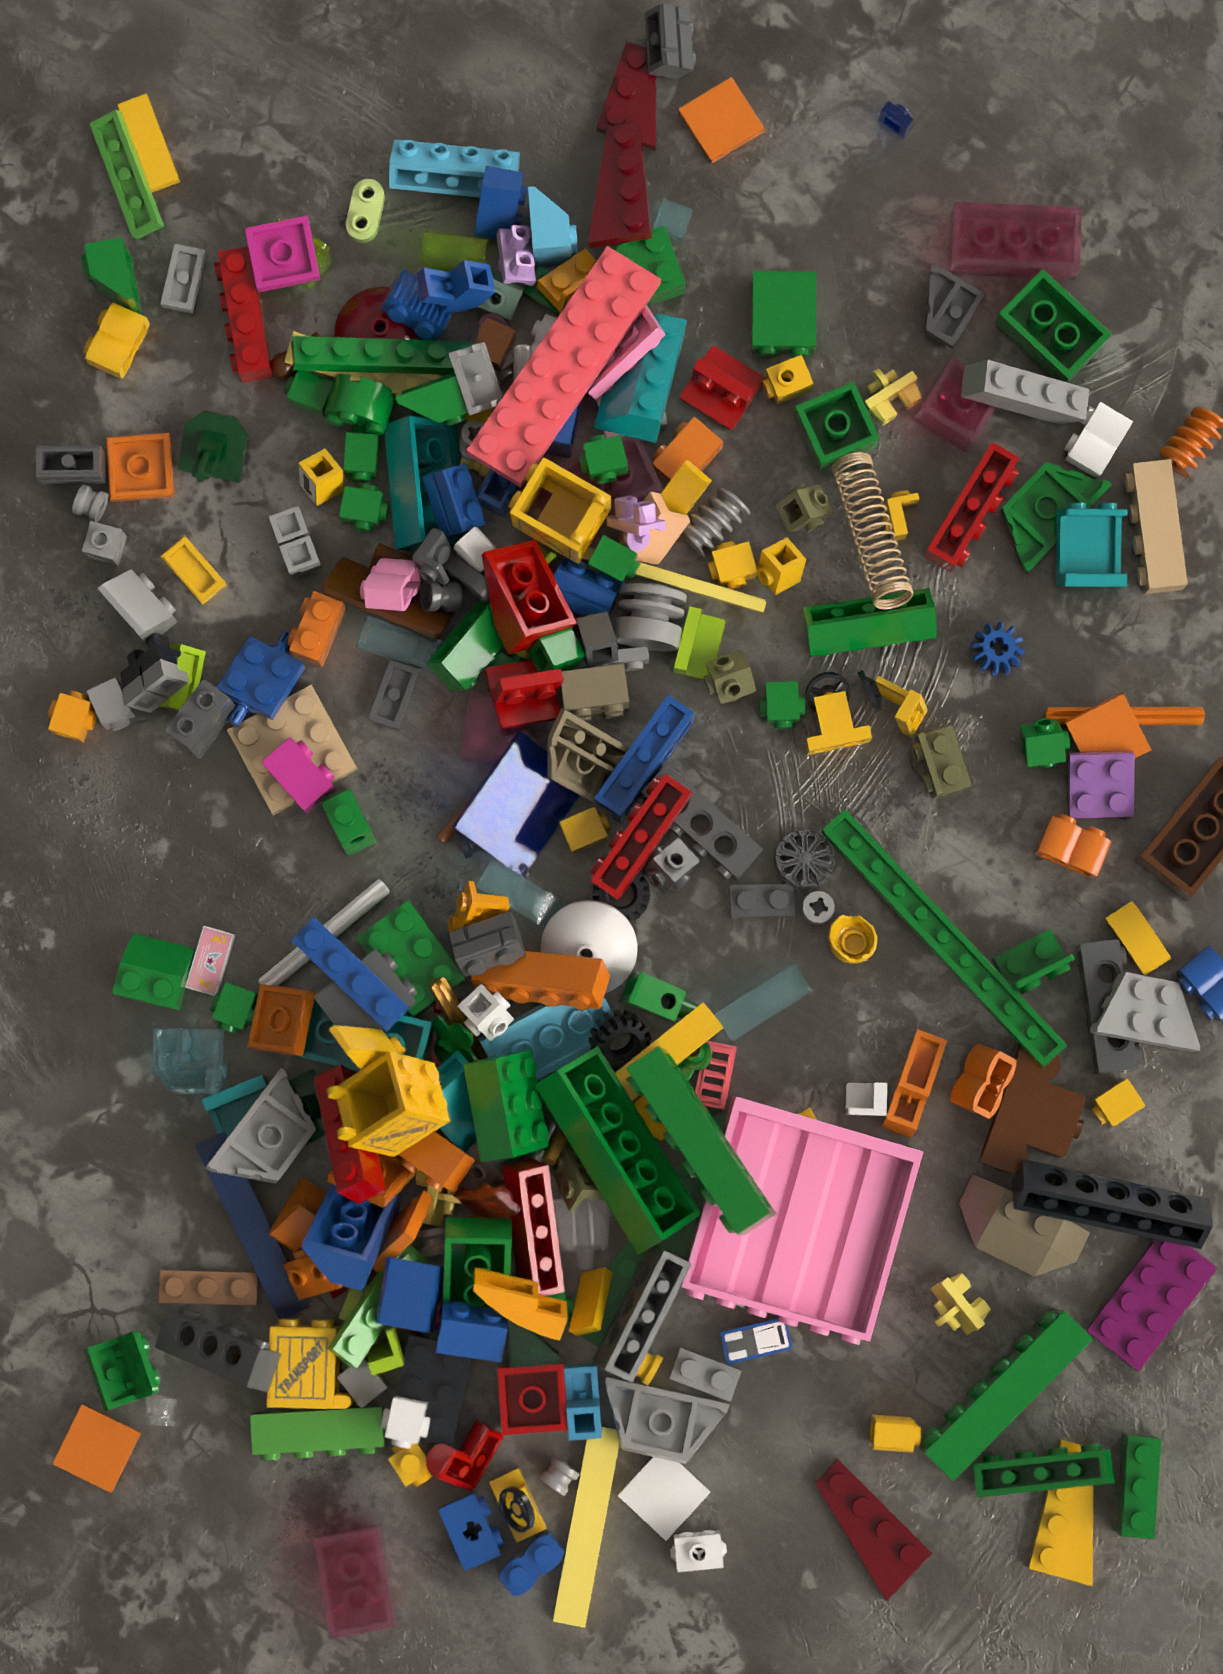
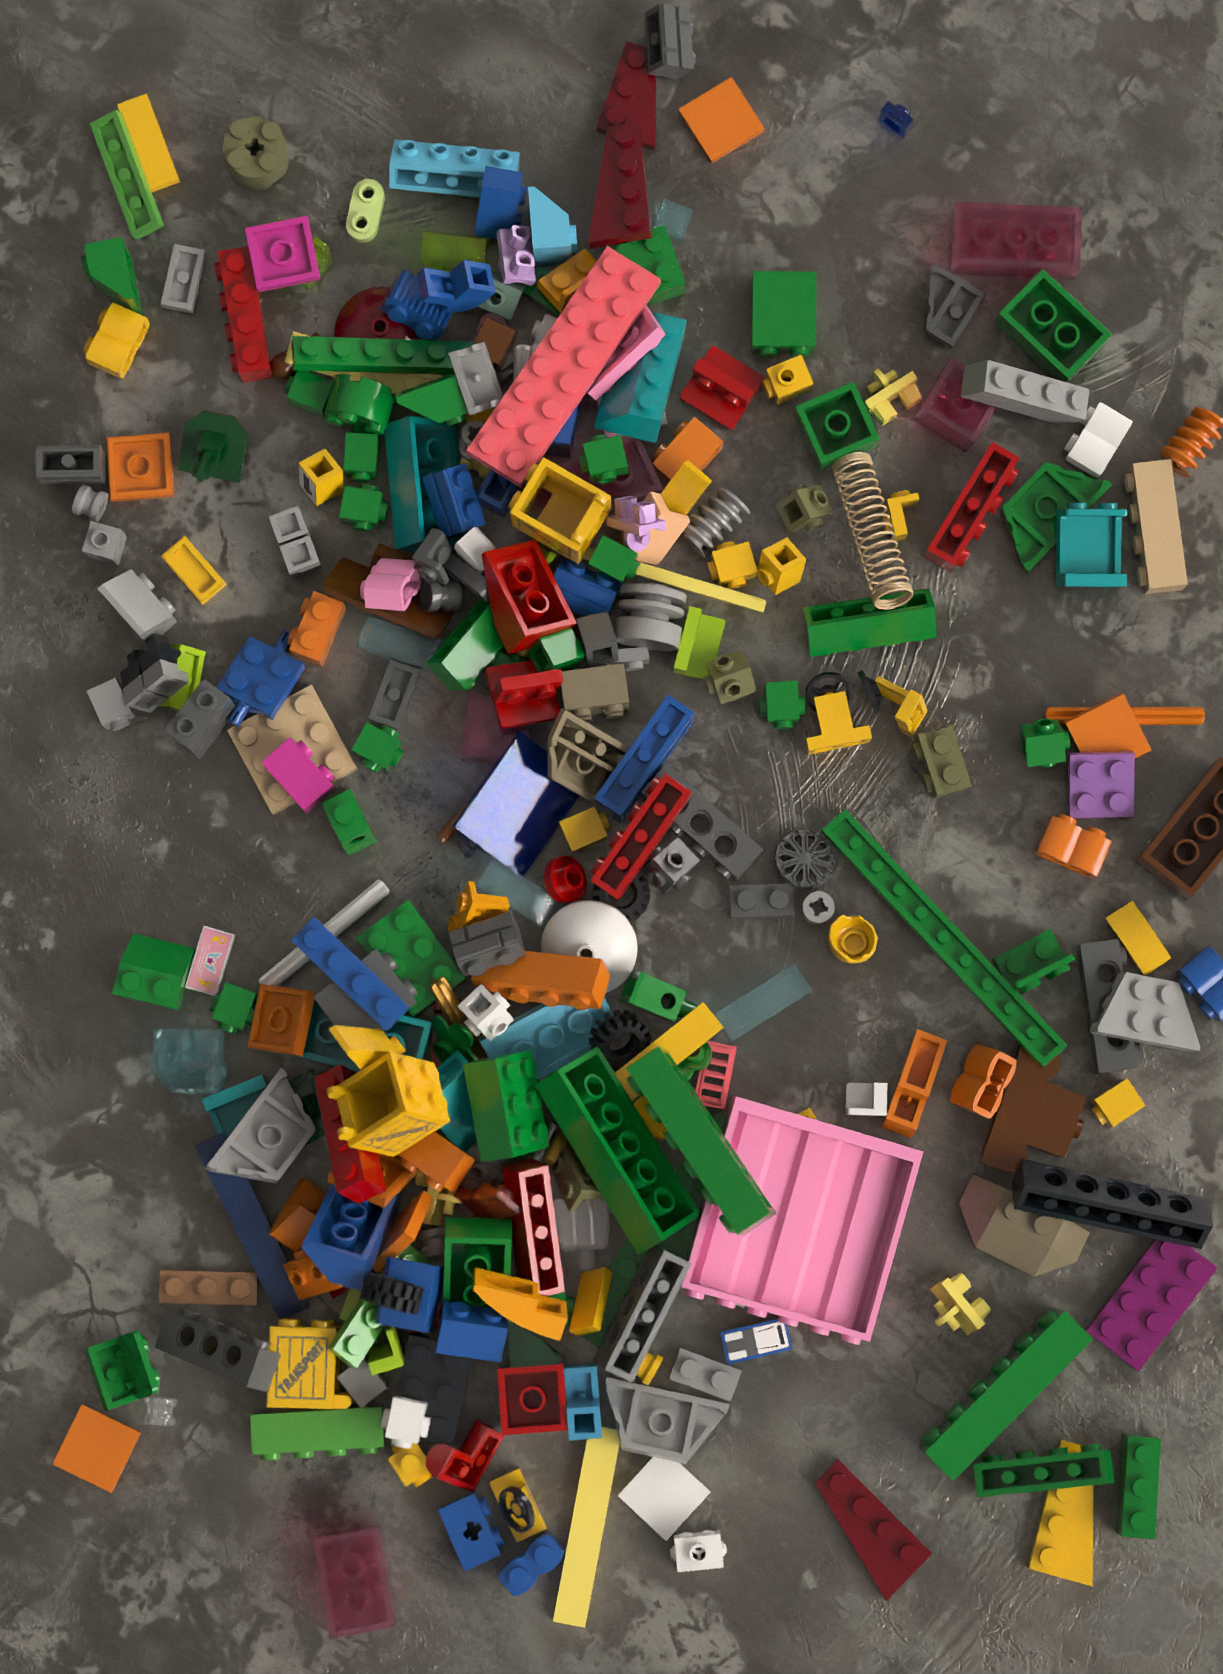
light orange brick [48,690,97,743] -> none
light grey wheel [539,1455,580,1496] -> none
yellow brick [869,1414,921,1453] -> none
blue gear [970,621,1025,677] -> none
none -> olive brick [223,117,288,190]
none -> green brick [351,722,404,773]
none -> black tyre [360,1272,425,1315]
none -> red plate [543,855,587,904]

